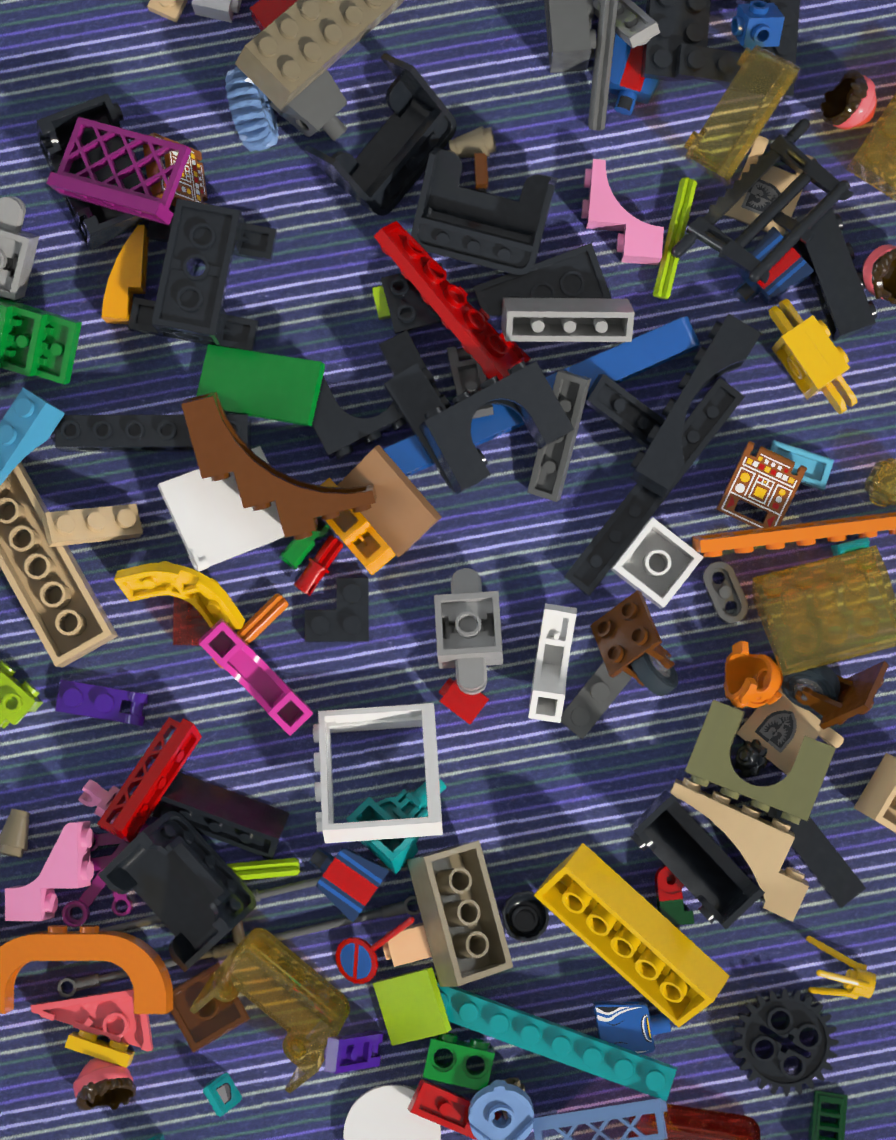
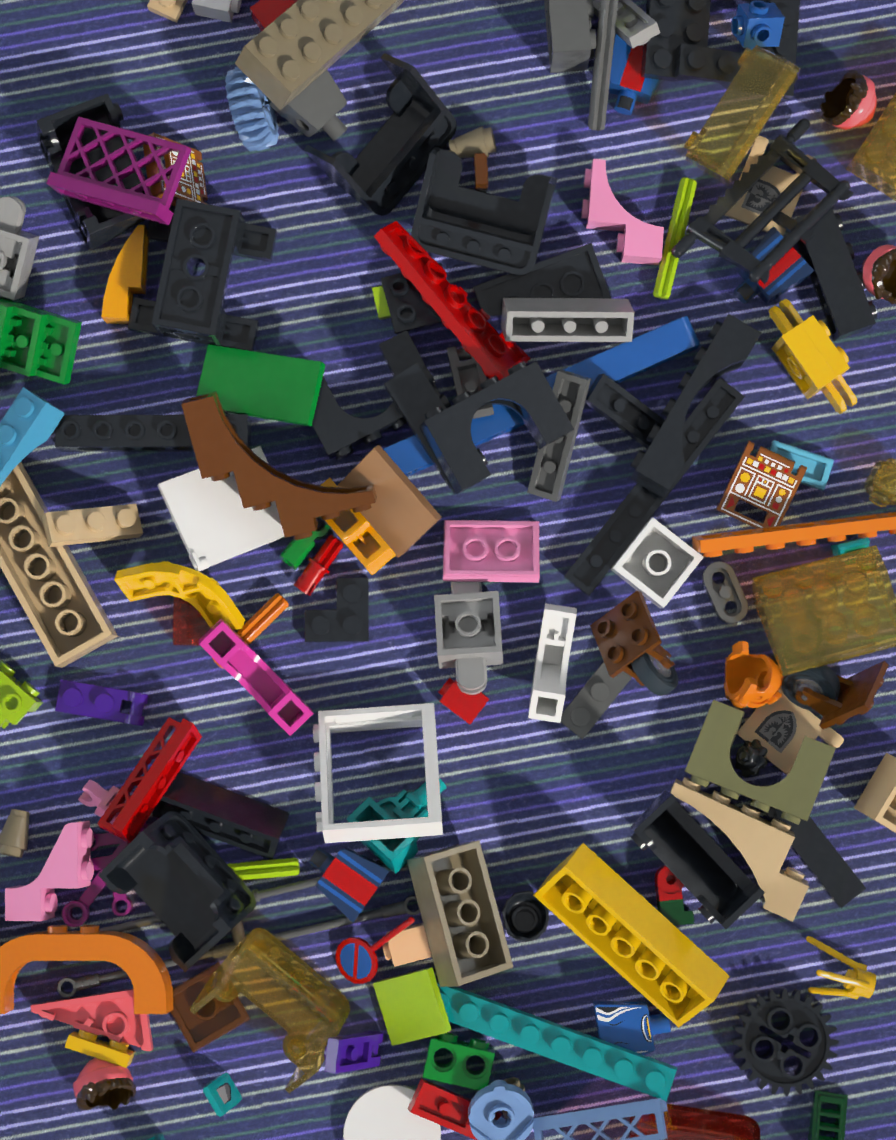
none -> bright pink tile [443,520,540,583]

